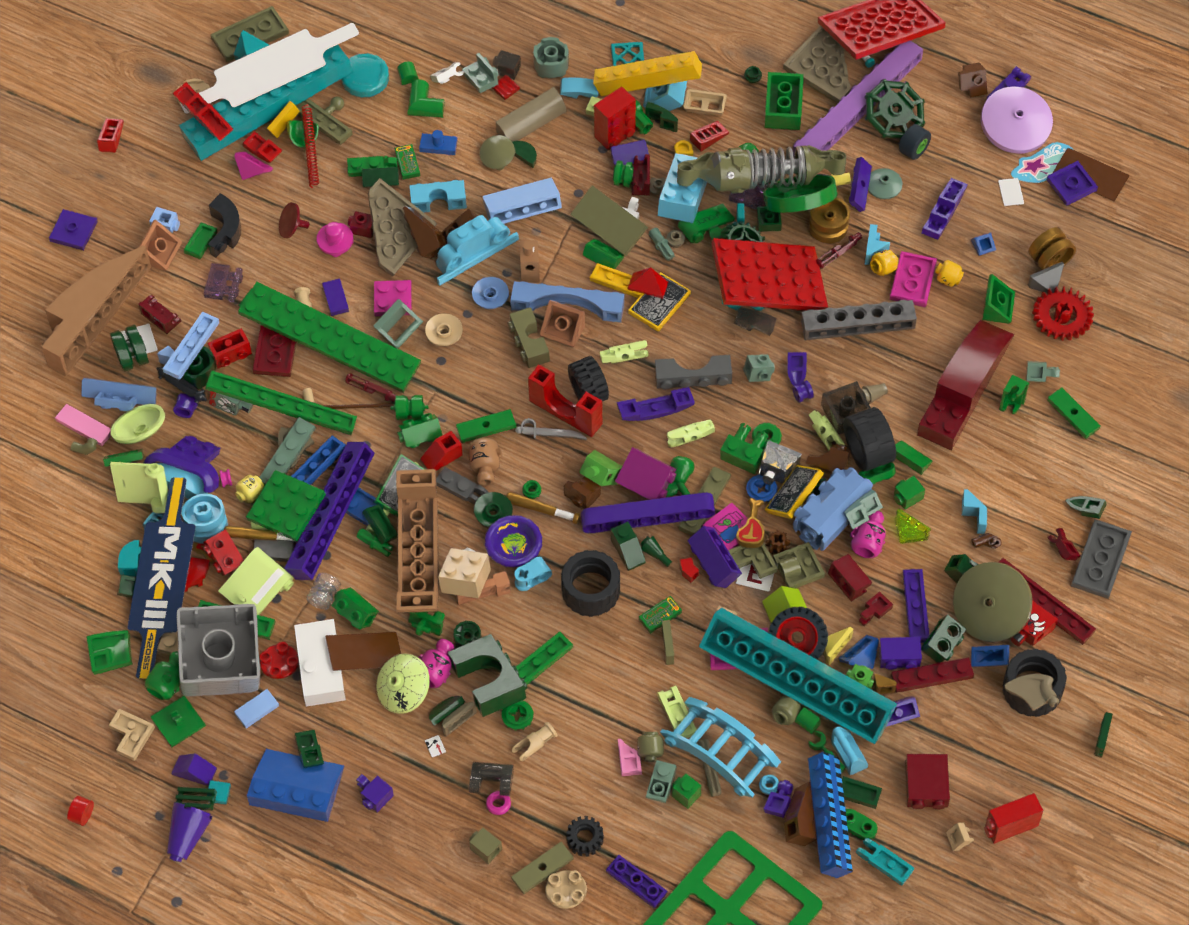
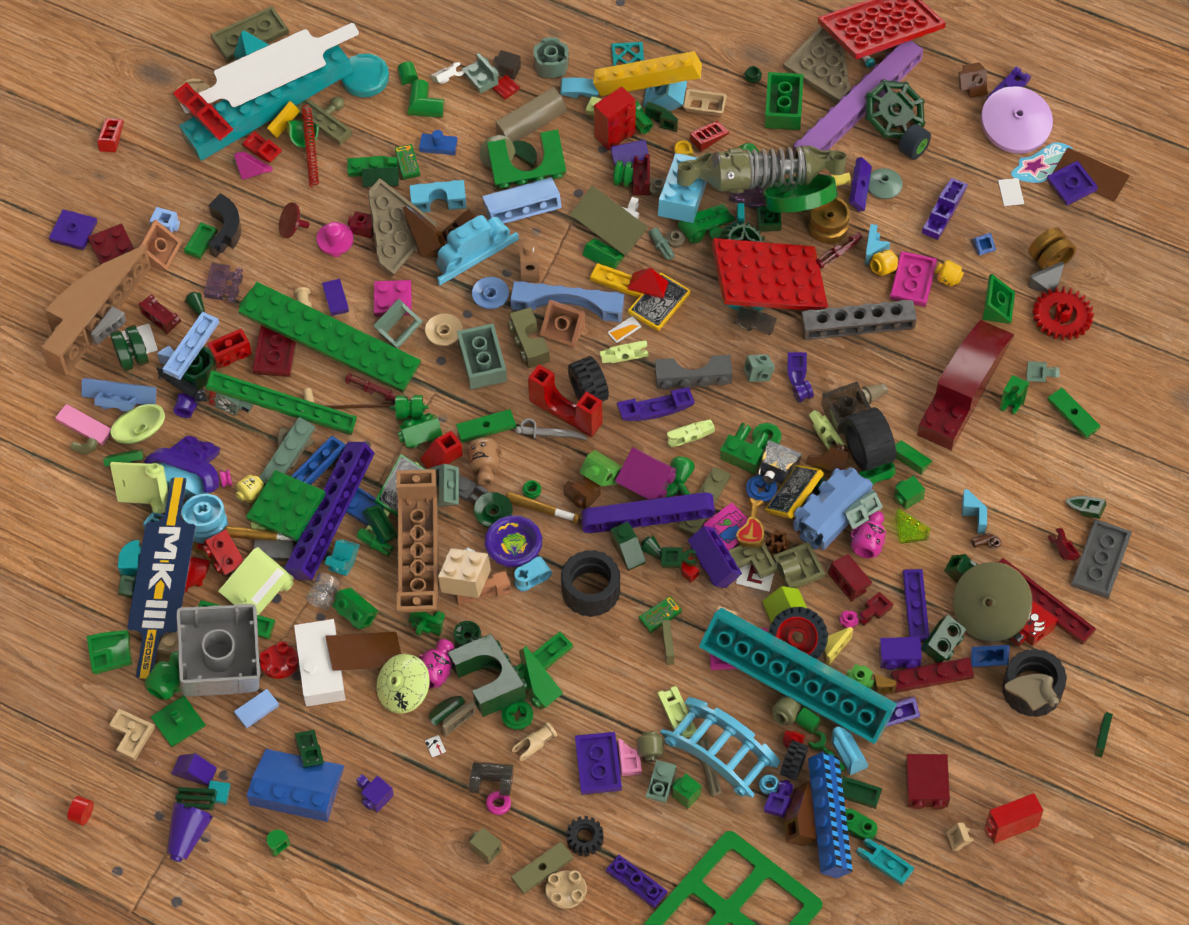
blue slope [838,635,879,669] -> none
none -> dark red plate [88,223,134,265]
none -> light grey slope [91,306,126,345]
none -> dark green cone [184,292,205,316]
none -> green brick [267,829,290,856]
none -> teal brick [325,539,360,576]
none -> sand green tile [426,464,459,507]
none -> sand green brick [457,323,507,390]
none -> green arch [486,129,567,189]
none -> green slope [519,646,563,710]
none -> dark purple plate [575,732,622,795]
none -> sticker [608,316,642,343]
none -> dark green plate [661,547,696,568]
none -> black tyre [780,741,808,781]
none -> red plate [783,730,805,748]
none -> dark pink plate [839,610,859,628]

